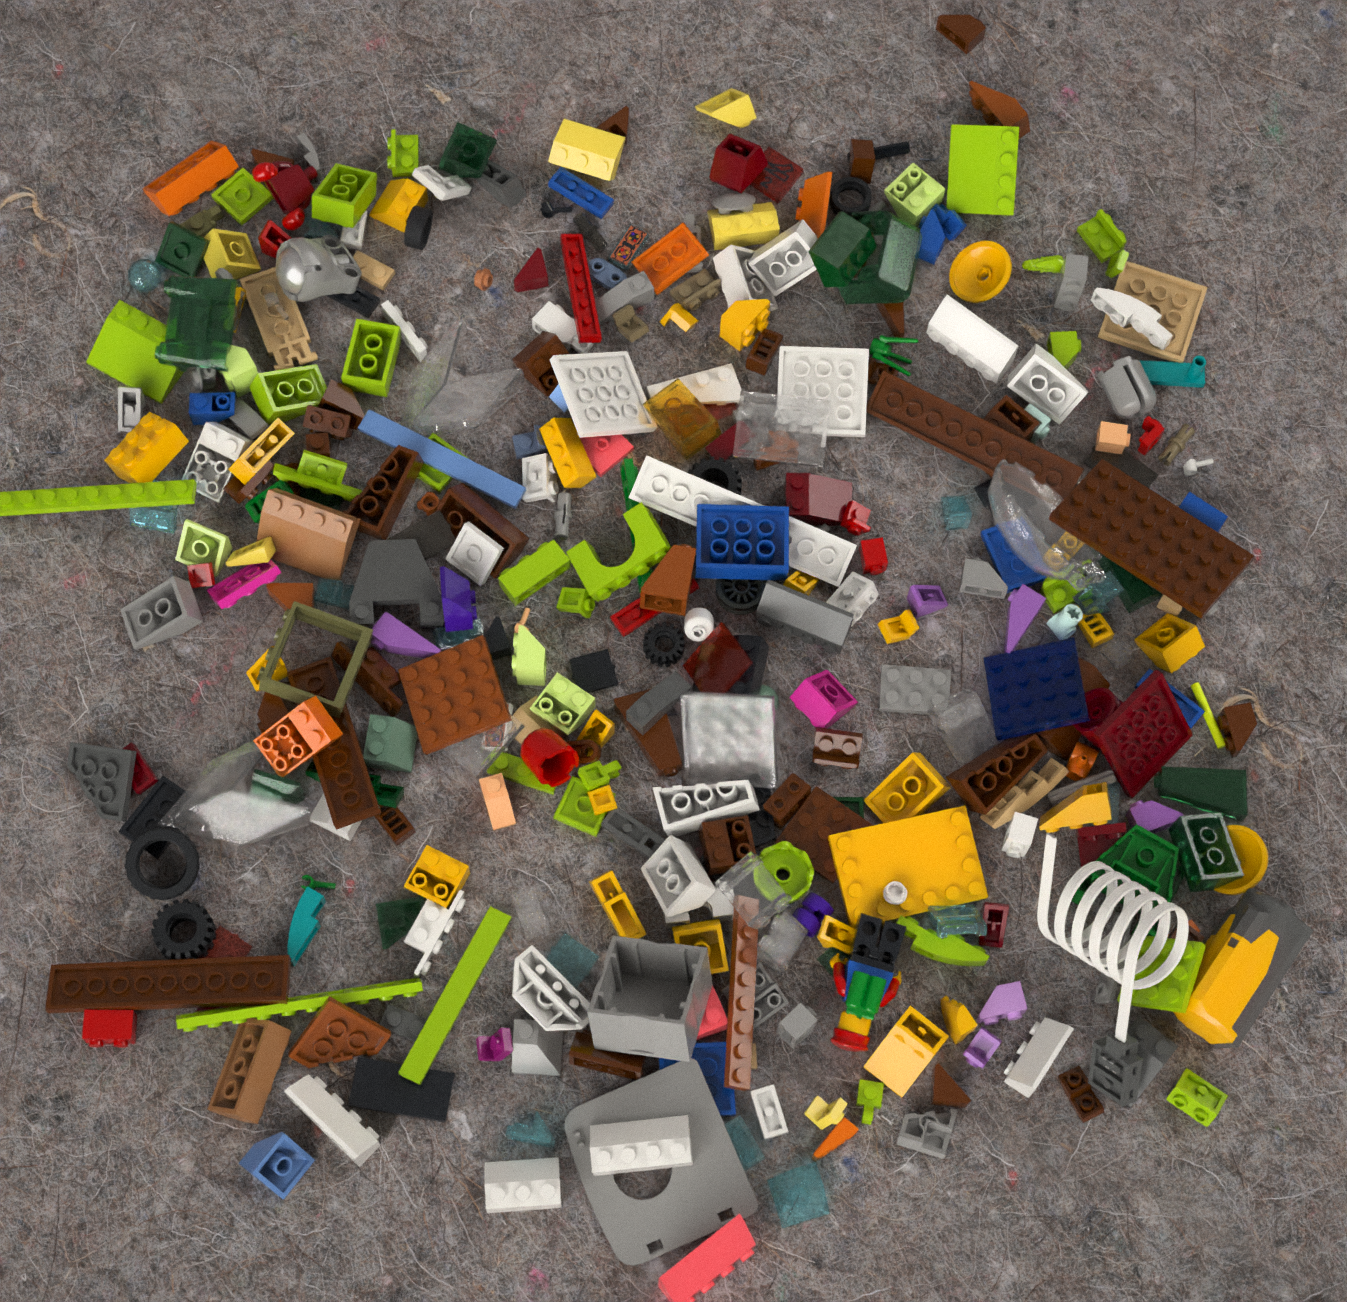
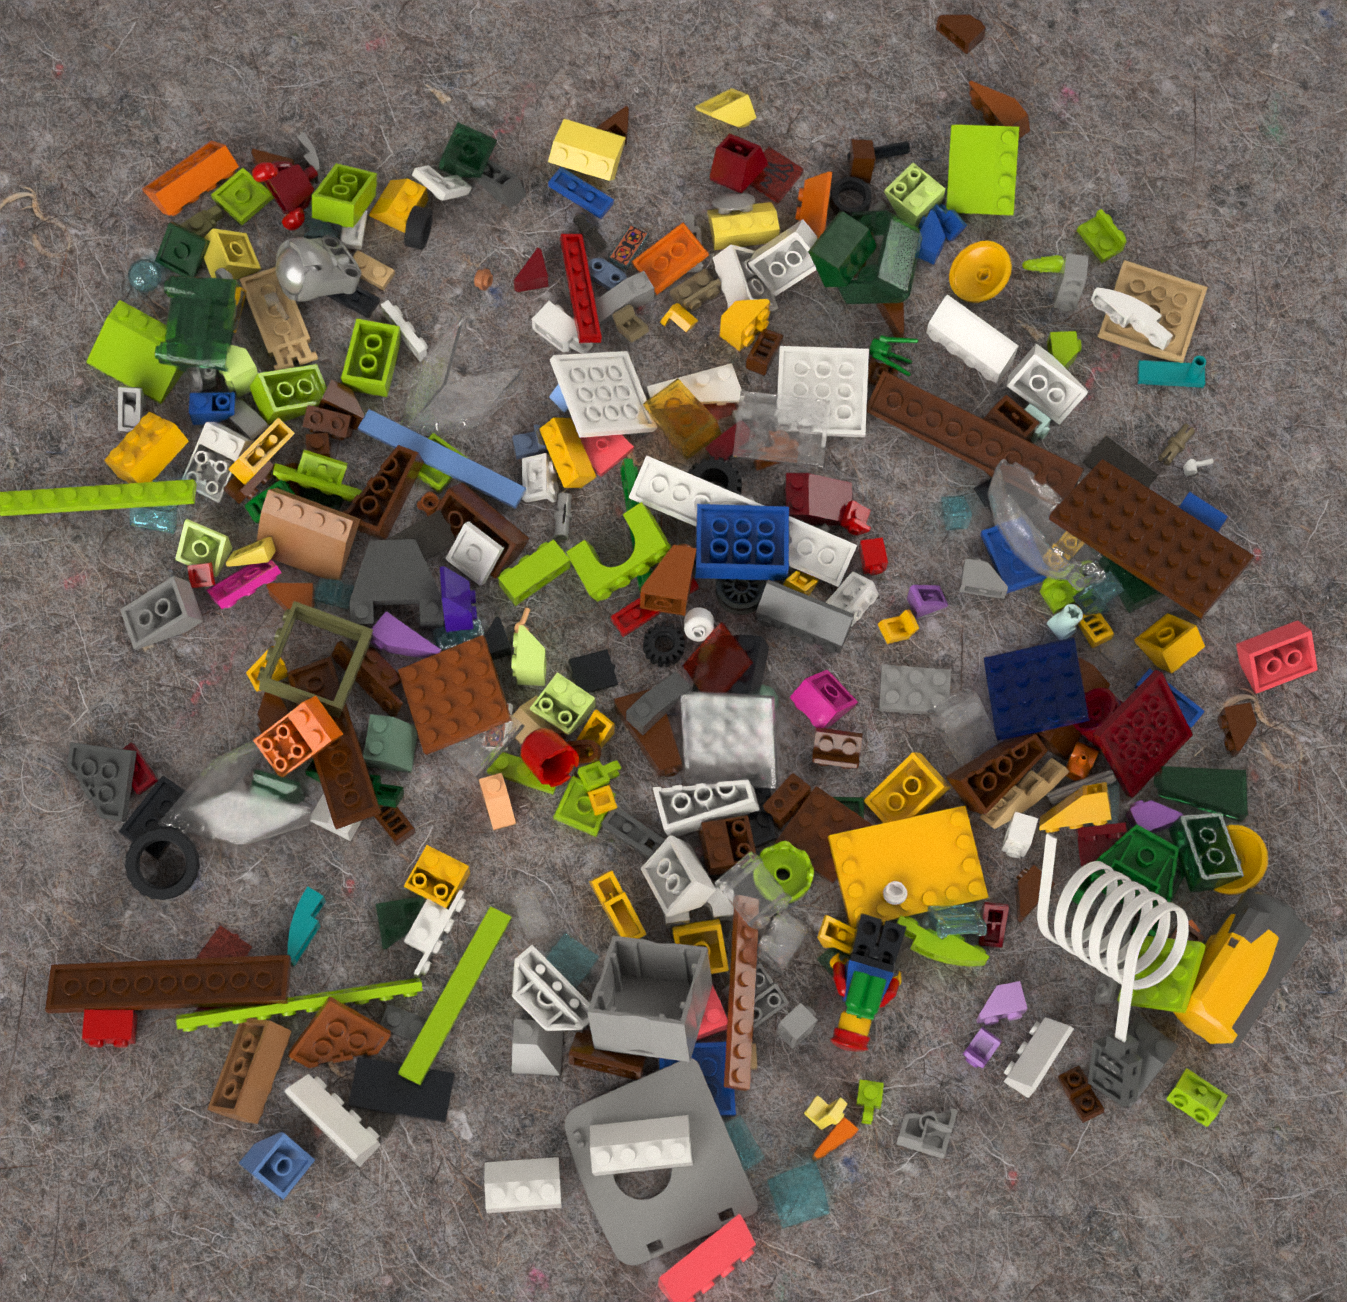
black tyre [151,899,217,960] -> none
red slope [258,220,291,259] -> none
green hand [301,875,336,890] -> none
lime bracket [387,129,419,177] -> none
magenta bracket [476,1028,513,1061] -> none
clear light blue slope [506,1111,556,1149] -> none
reddish brown slope [512,331,569,397] -> none
black hand [540,201,572,218] -> none
lime bracket [556,587,595,619] -> none
white plate [750,1084,788,1140] -> none
dark purple wheel [789,892,834,938] -> none
yellow slope [863,1006,949,1098] -> none
reddish brown slope [931,1063,972,1108] -> none
yellow slope [941,996,978,1045] -> none
medium lavender slope [1004,584,1046,659] -> none
light nougat brick [1095,421,1131,454] -> none
light grey cylinder [1097,356,1157,420] -> none
lime tile [1105,250,1129,278] -> none
red bracket [1138,416,1165,456] -> none
tan tile [1157,594,1183,617] -> none
neon yellow bar [1191,682,1226,749] -> none
none -> reddish brown slope [1015,865,1055,923]
none -> coral slope [1236,620,1318,694]

